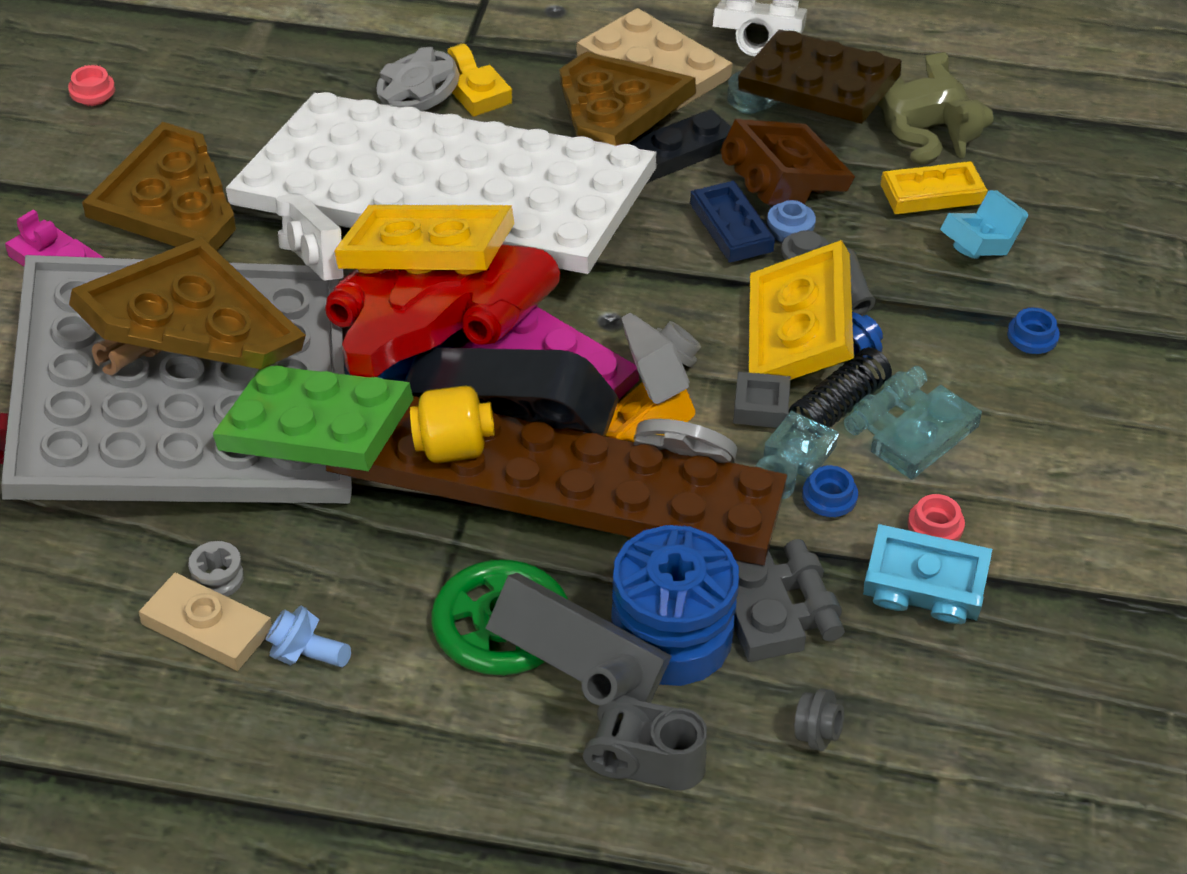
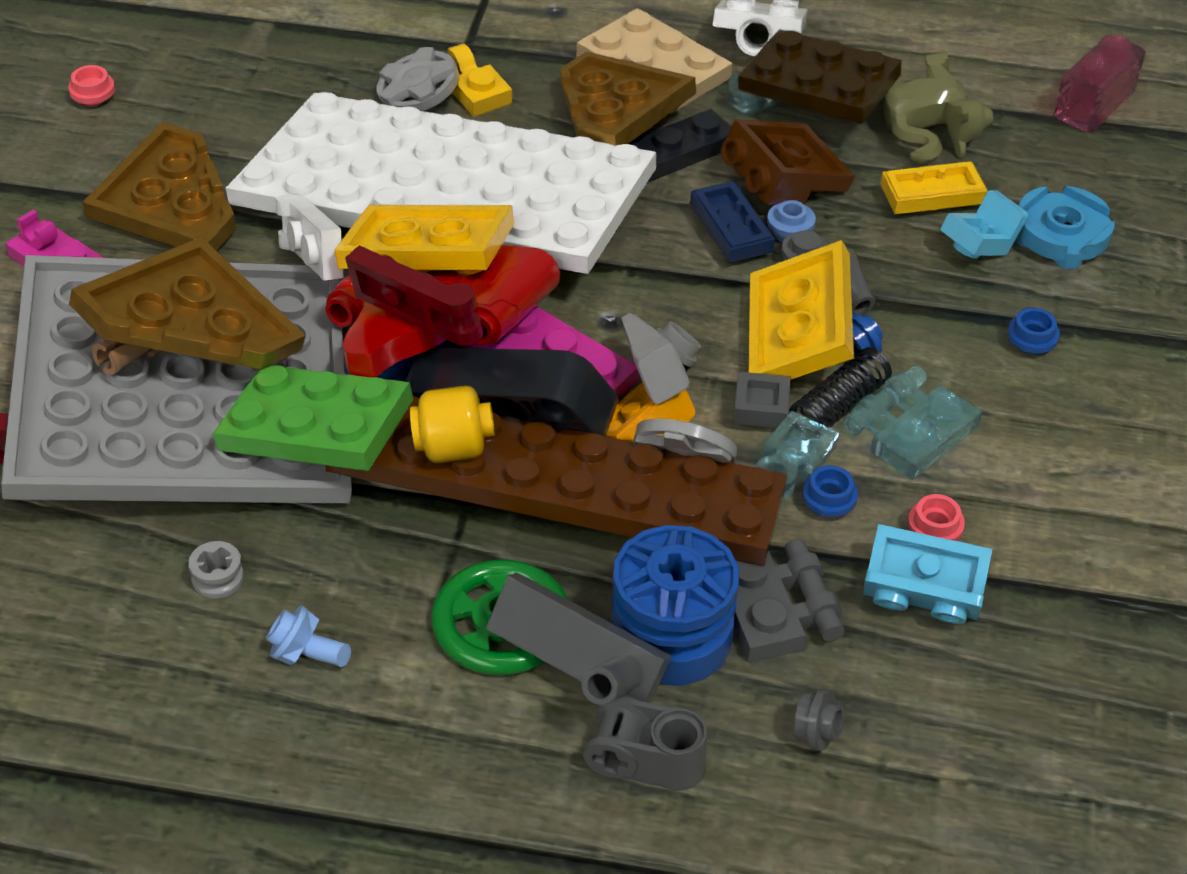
tan plate [139,572,272,671] -> none
none -> dark red plate [345,245,483,346]
none -> dark azure plate [1015,186,1115,269]
none -> clear pink brick [1054,34,1146,133]

